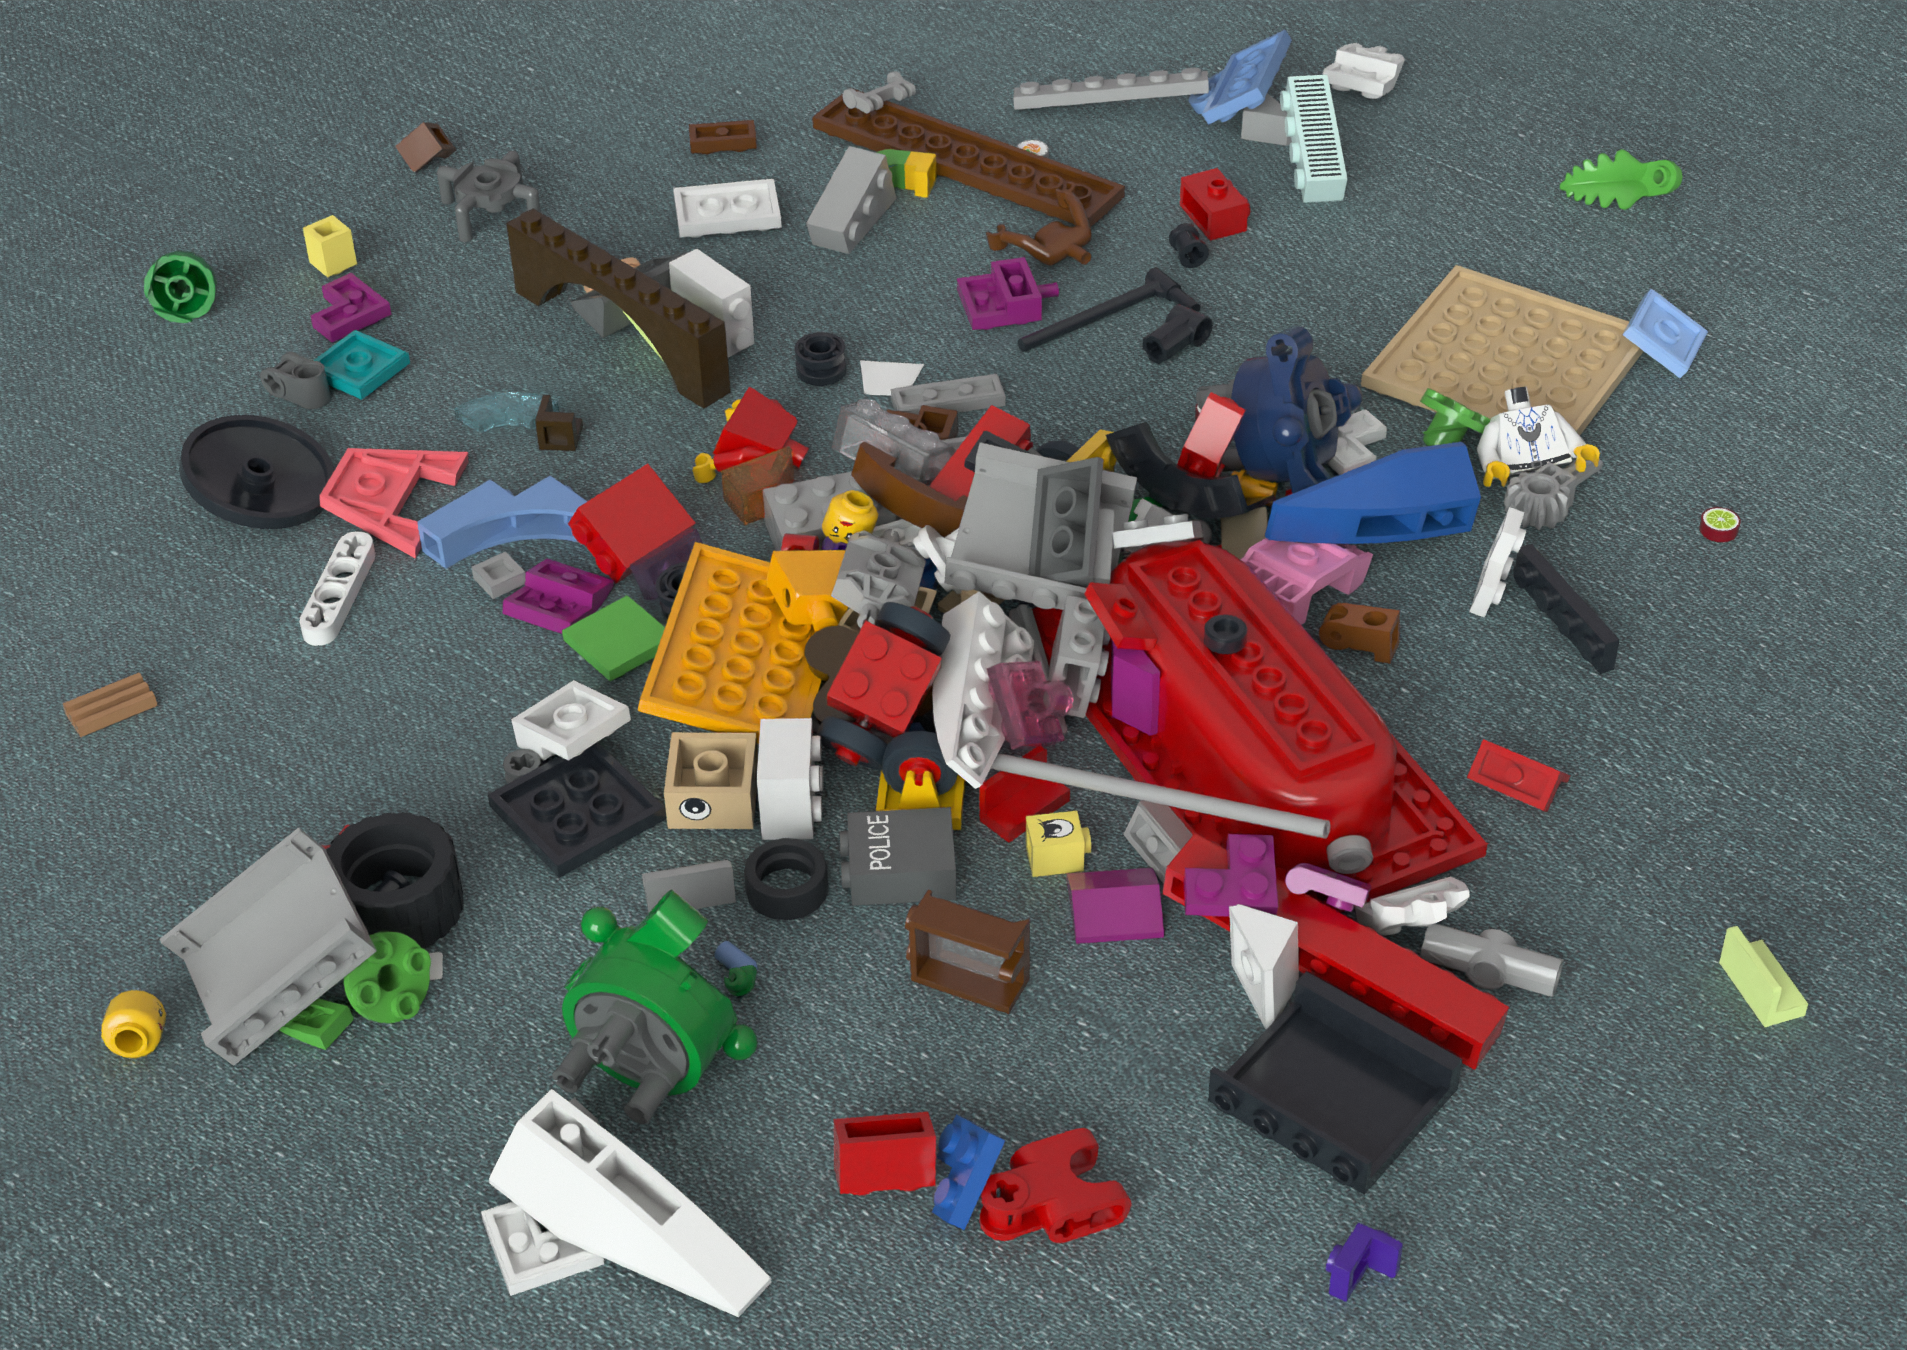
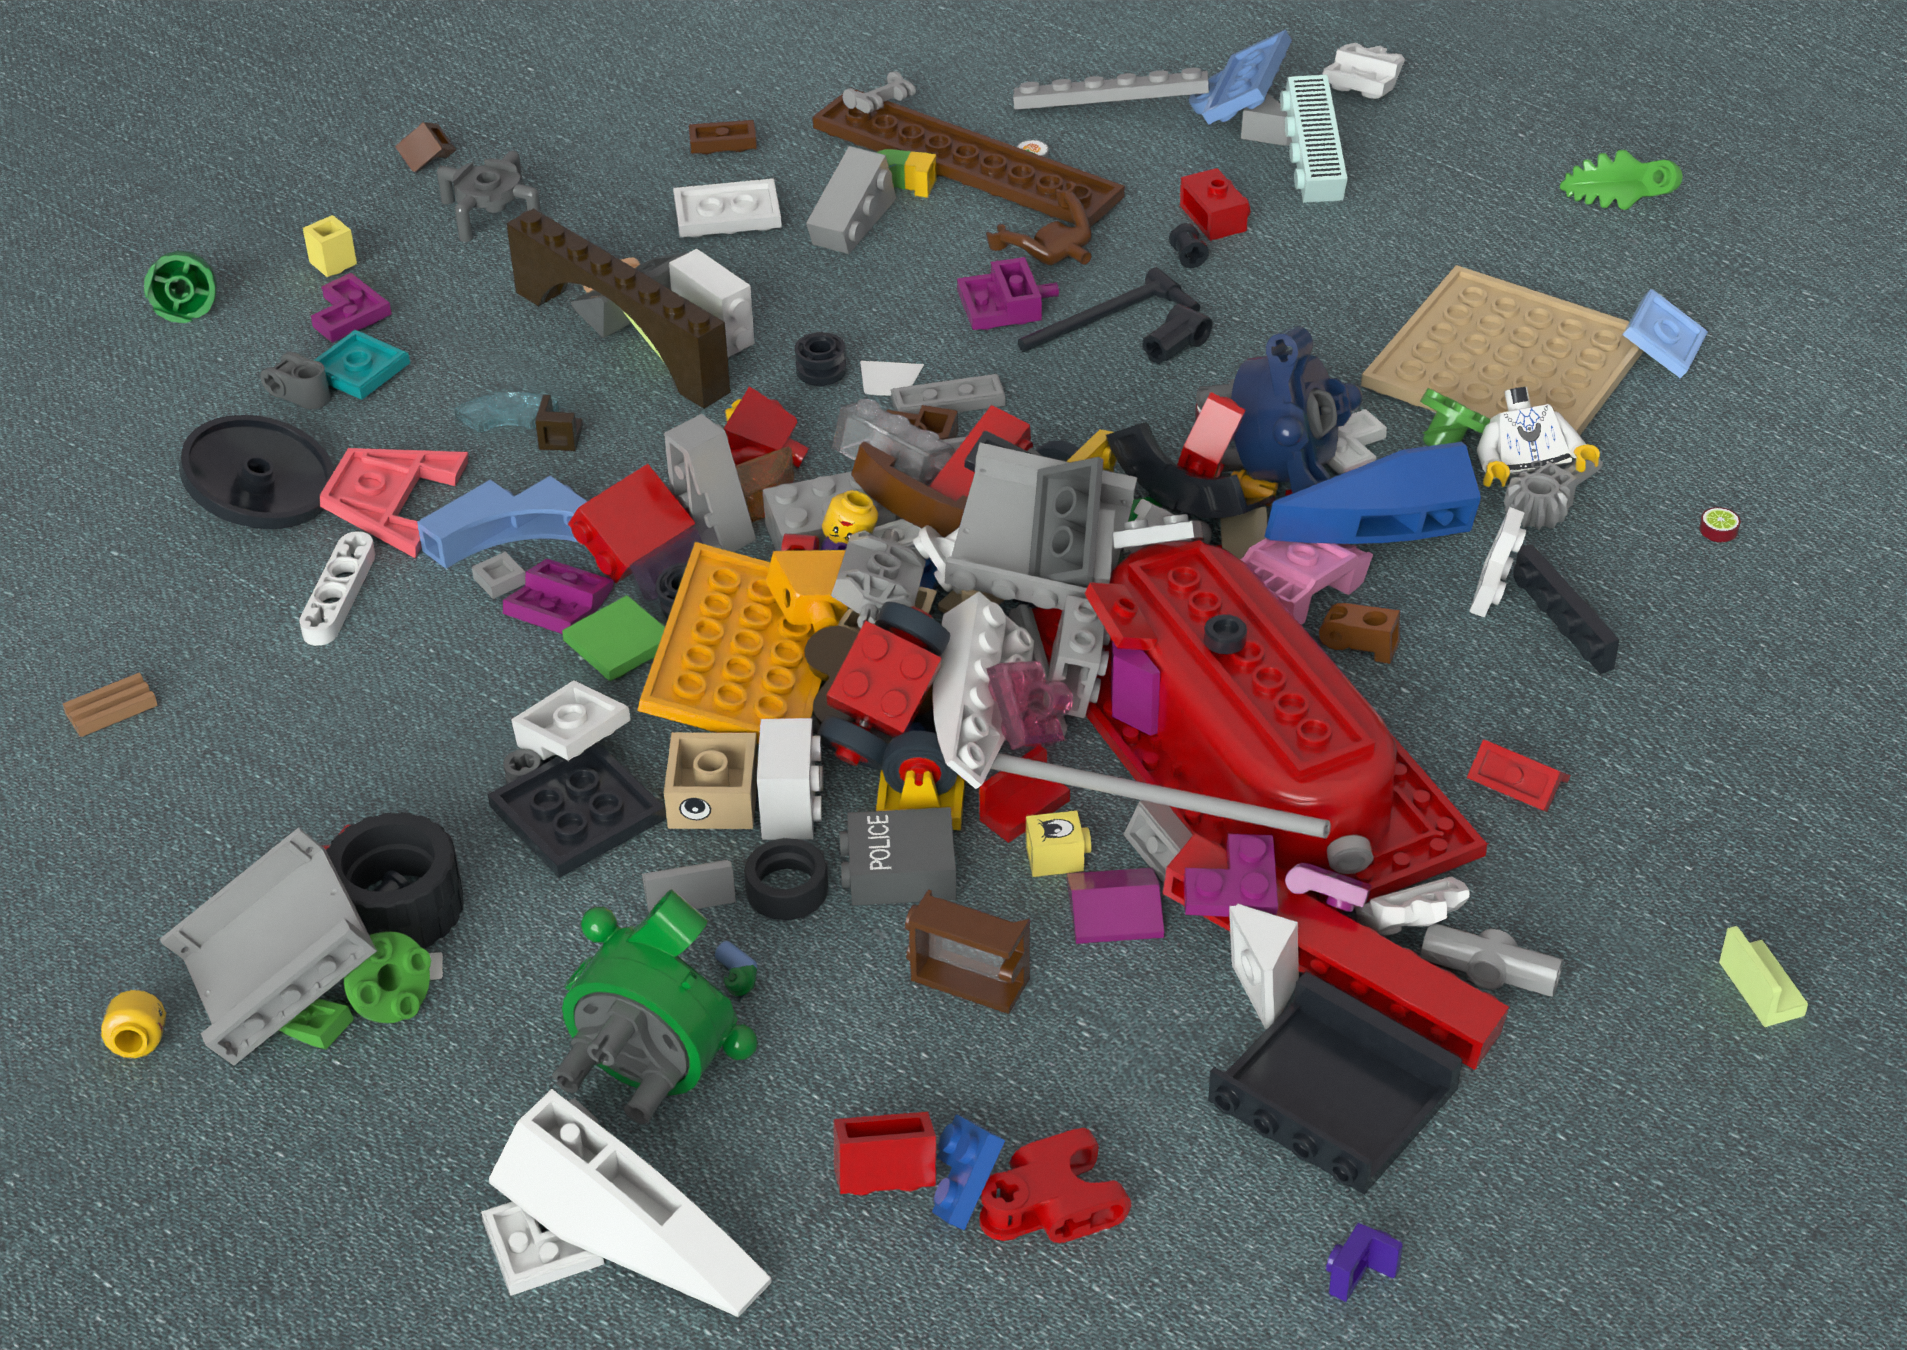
none -> light grey wedge [664,414,756,552]

